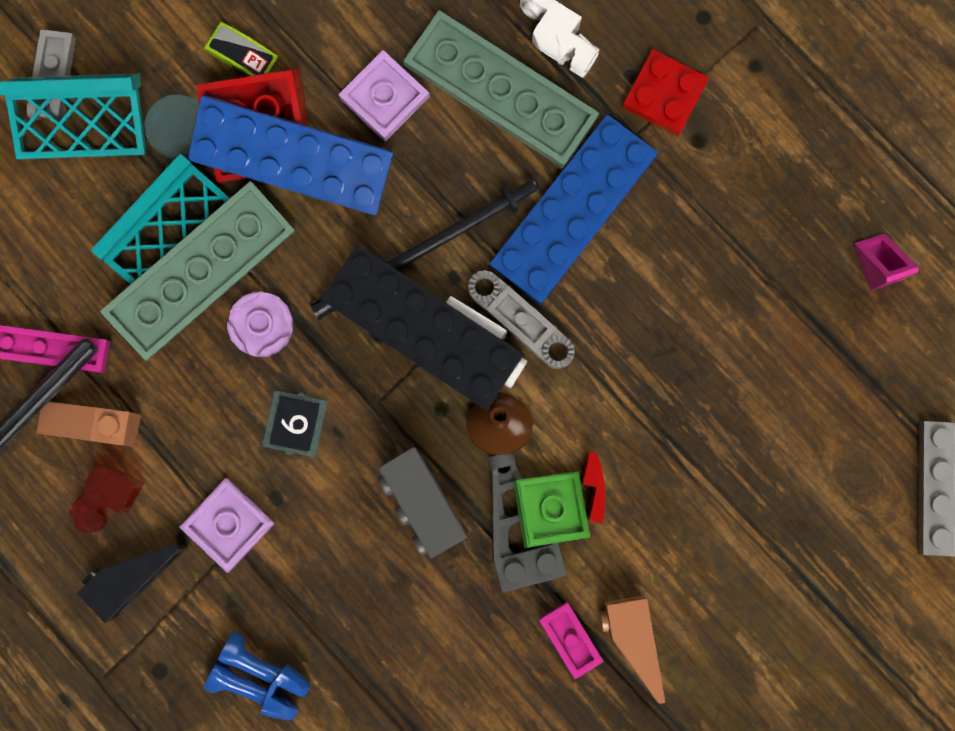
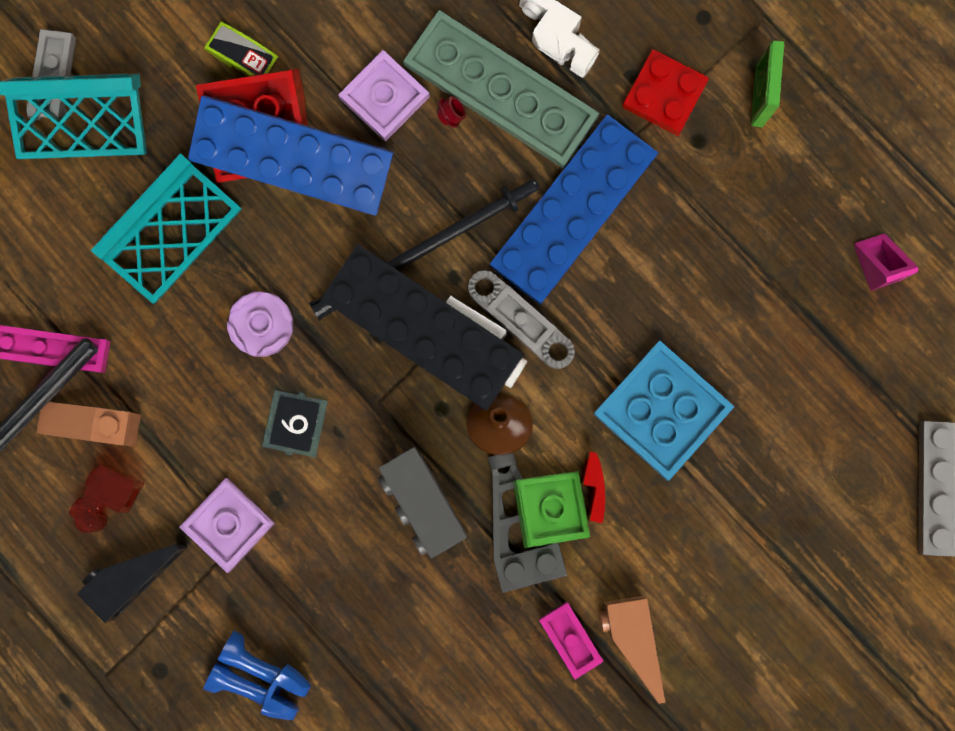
sand green plate [100,181,295,361] -> none
clear light blue tile [144,94,200,159] -> none
none -> dark red plate [437,96,466,128]
none -> dark azure plate [593,341,735,481]
none -> bright green tile [751,41,784,127]

